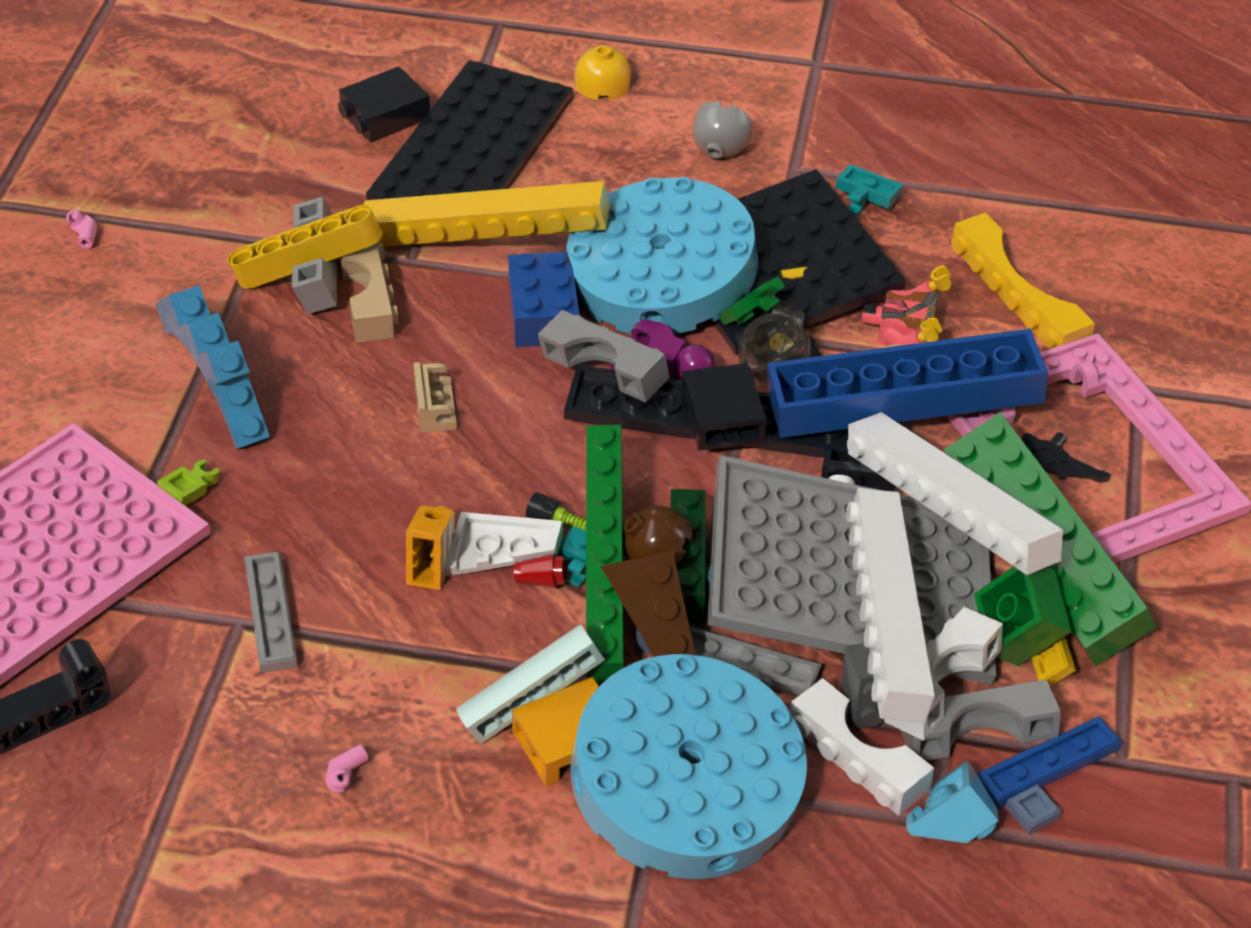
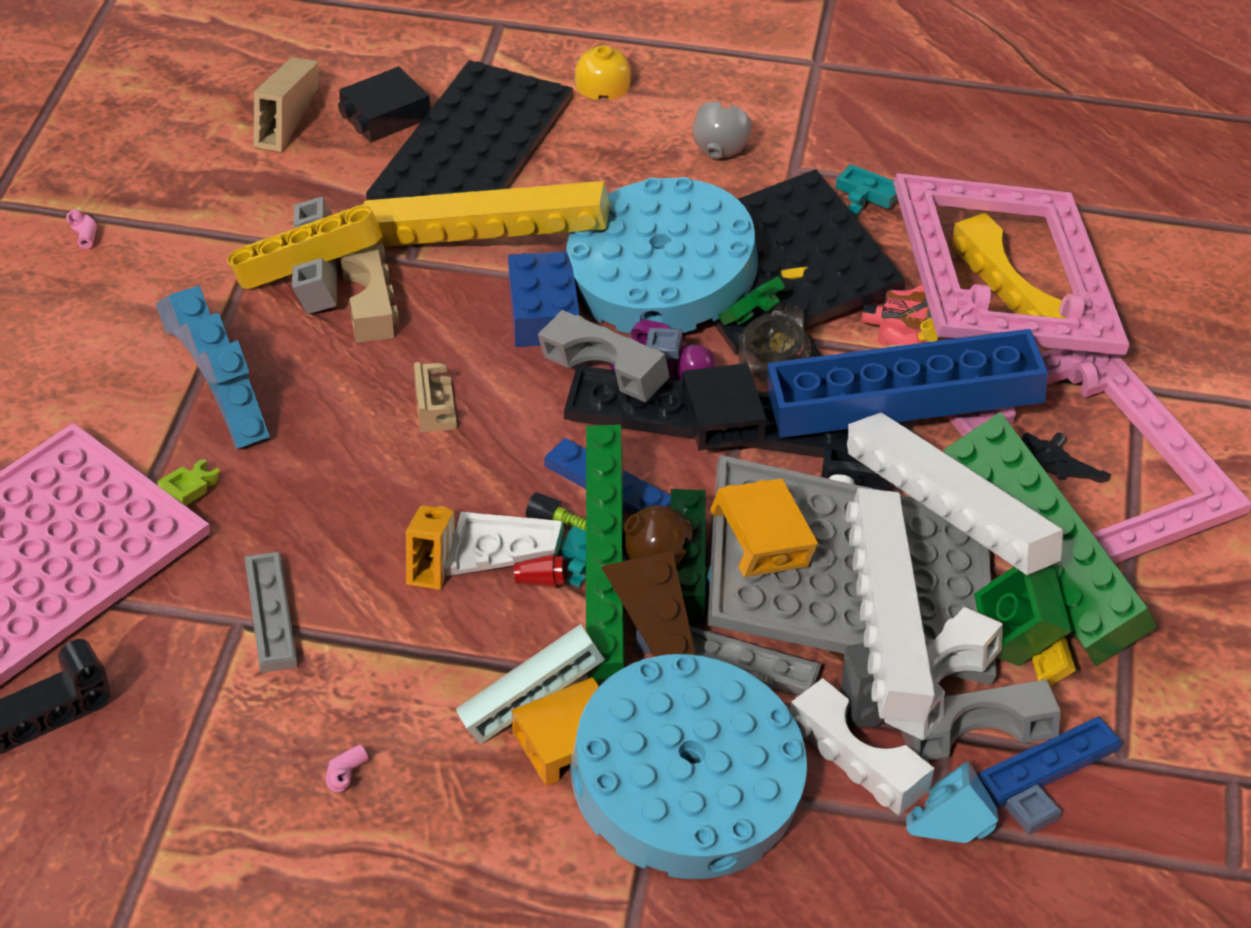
none -> tan slope [254,57,319,152]
none -> blue plate [544,438,670,515]
none -> sand blue tile [646,328,683,359]
none -> light orange panel [710,478,818,577]
none -> bright pink plate [894,173,1130,355]

